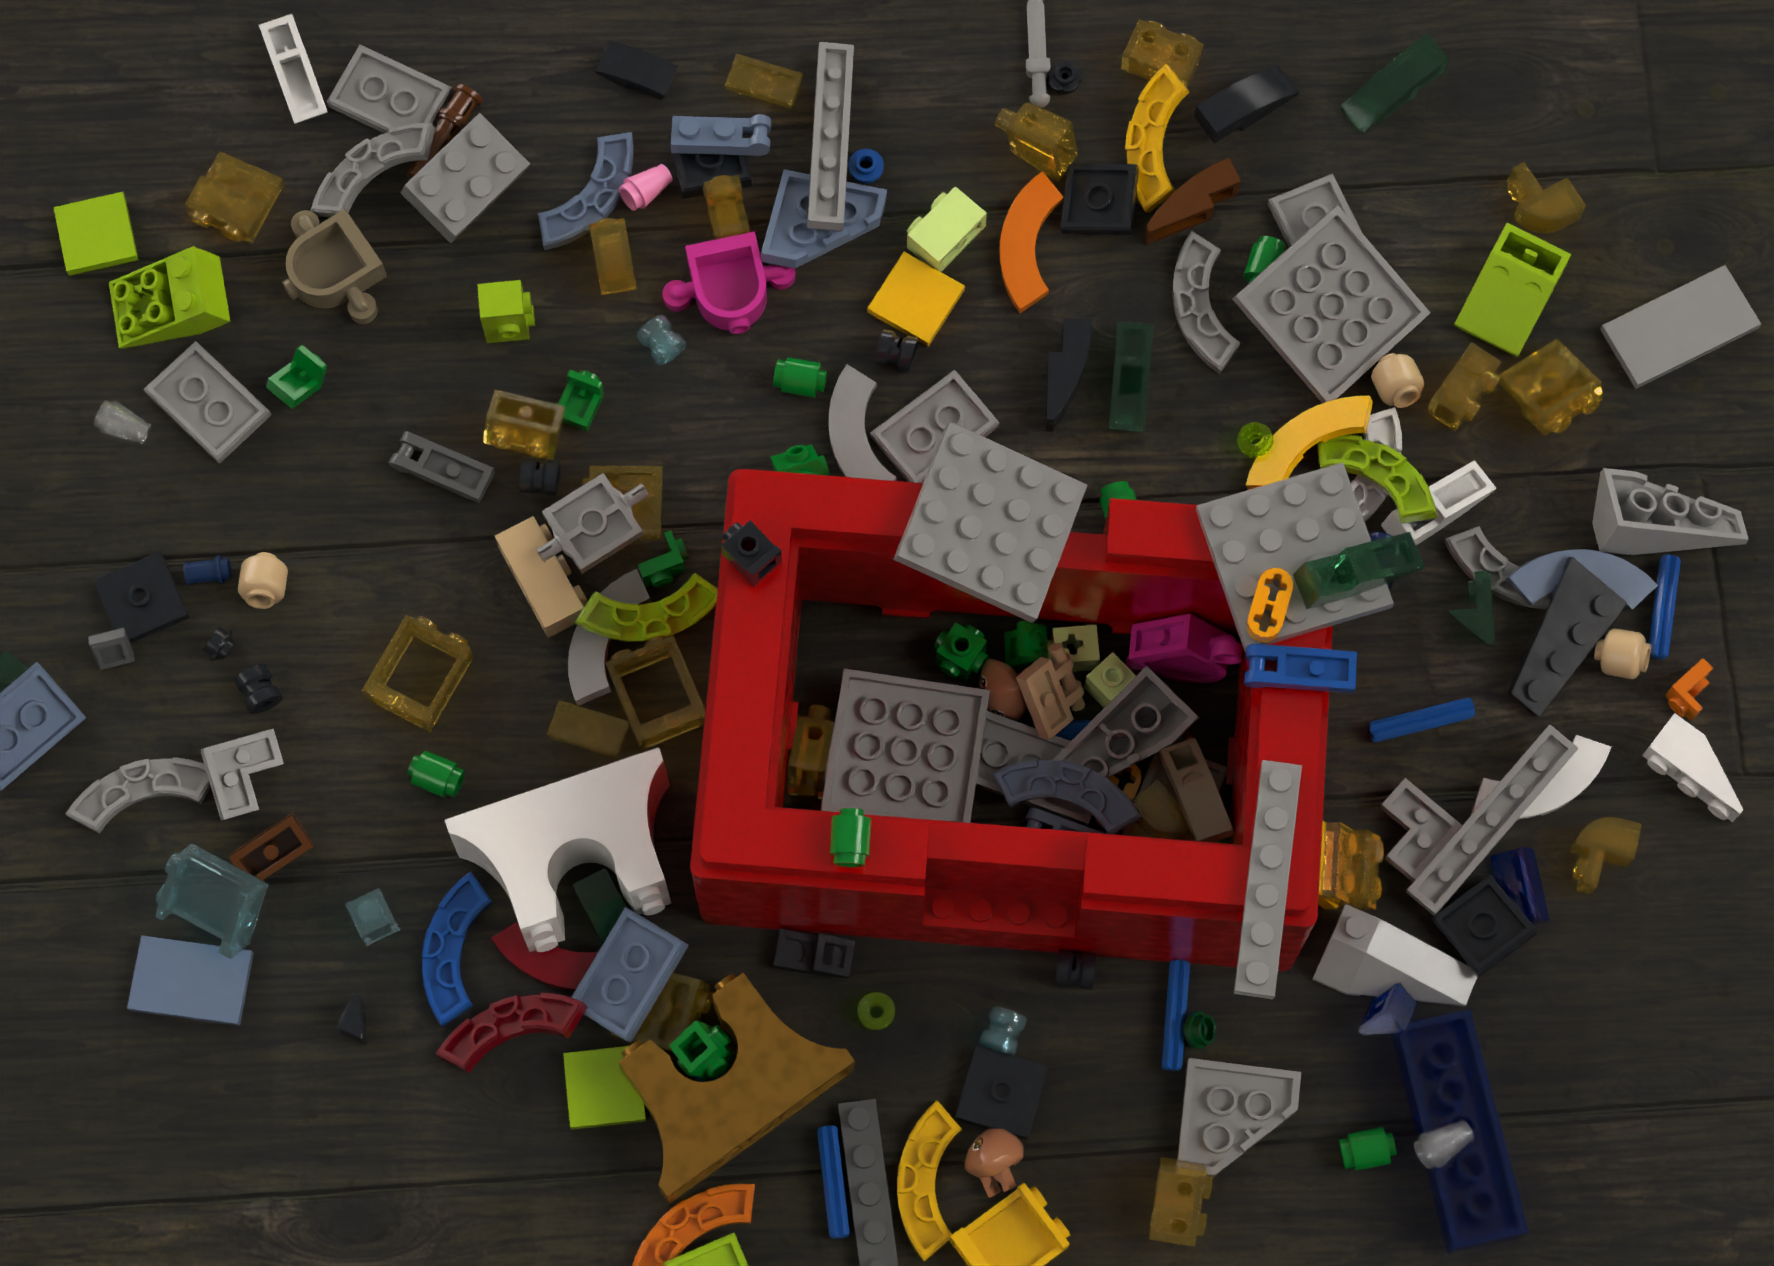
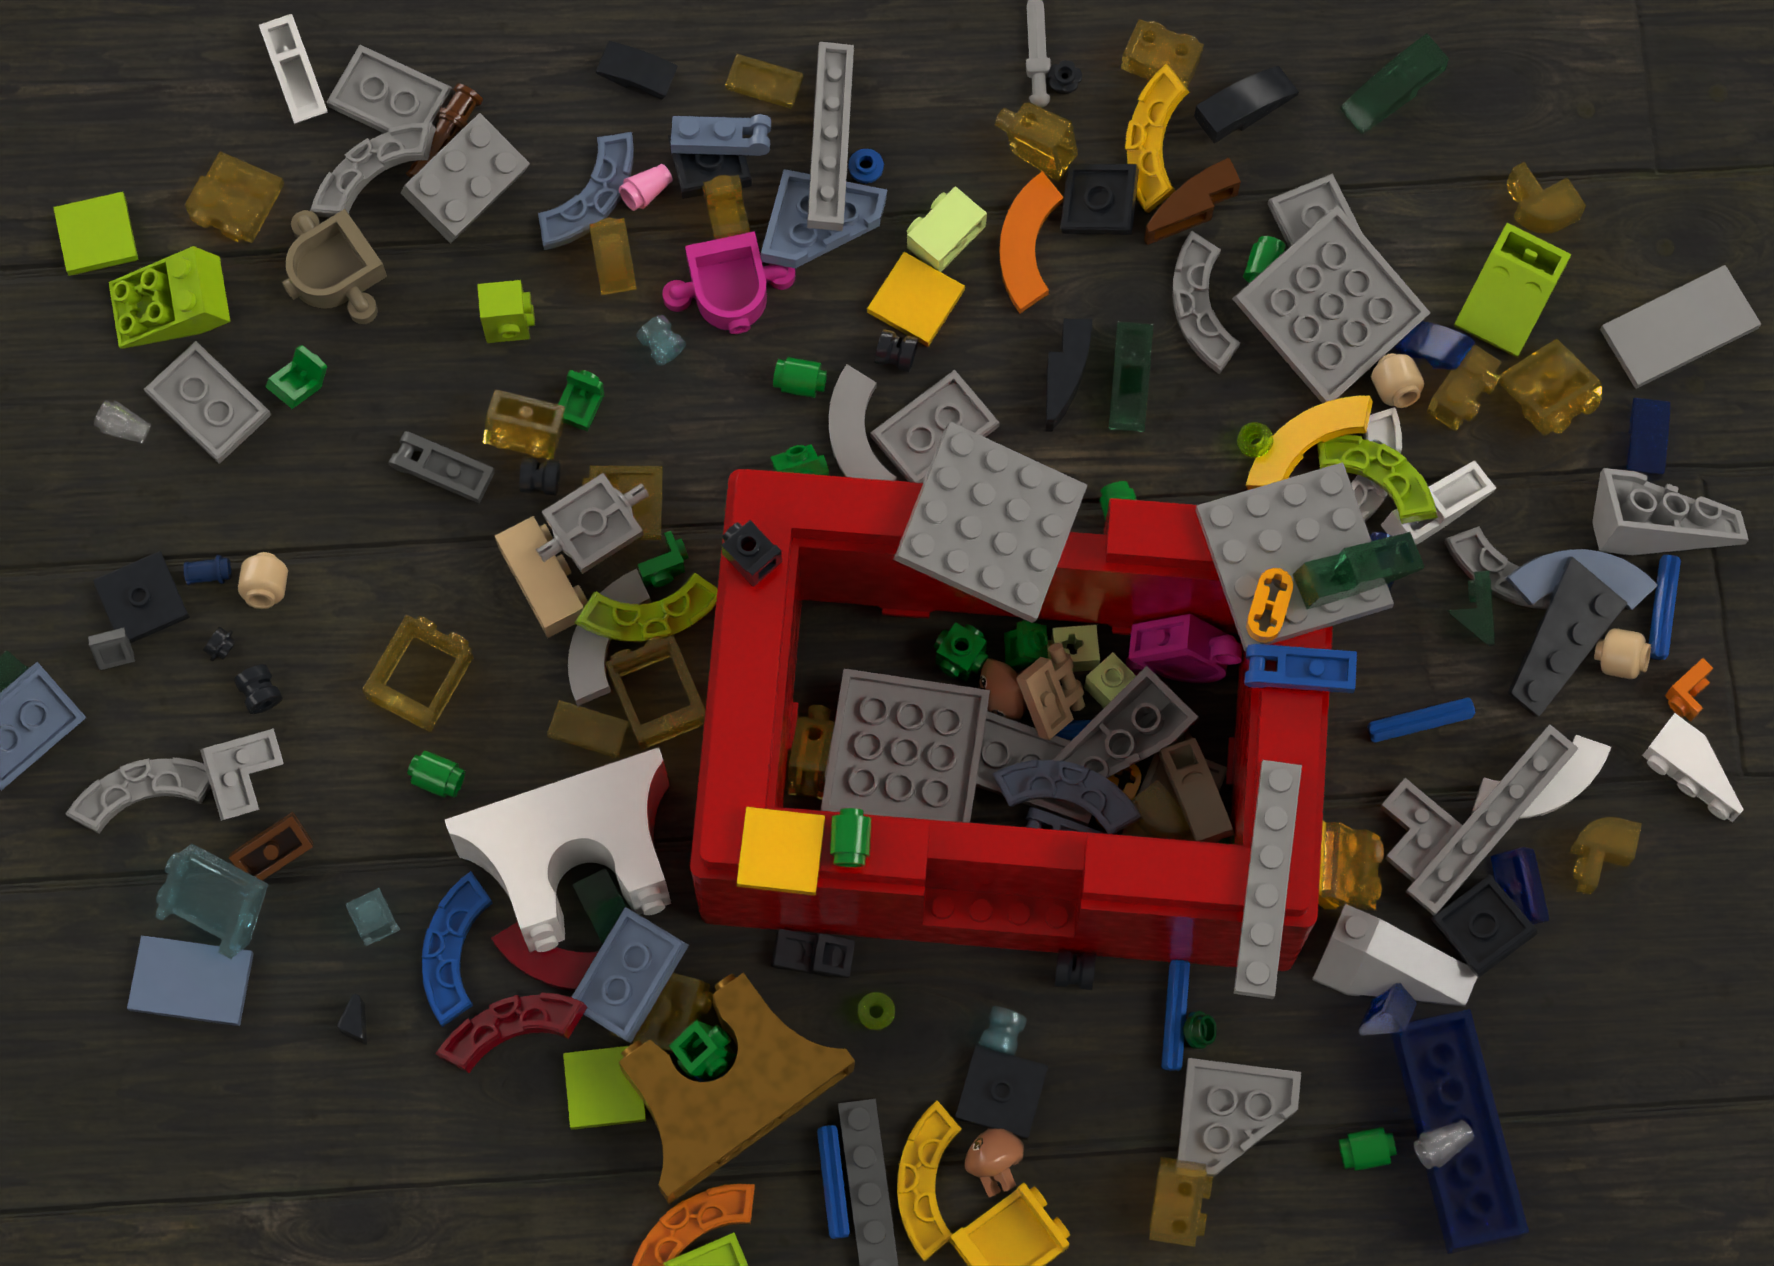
none -> yellow tile [737,807,825,896]
none -> clear blue slope [1396,321,1476,370]
none -> clear blue slope [1626,398,1670,474]

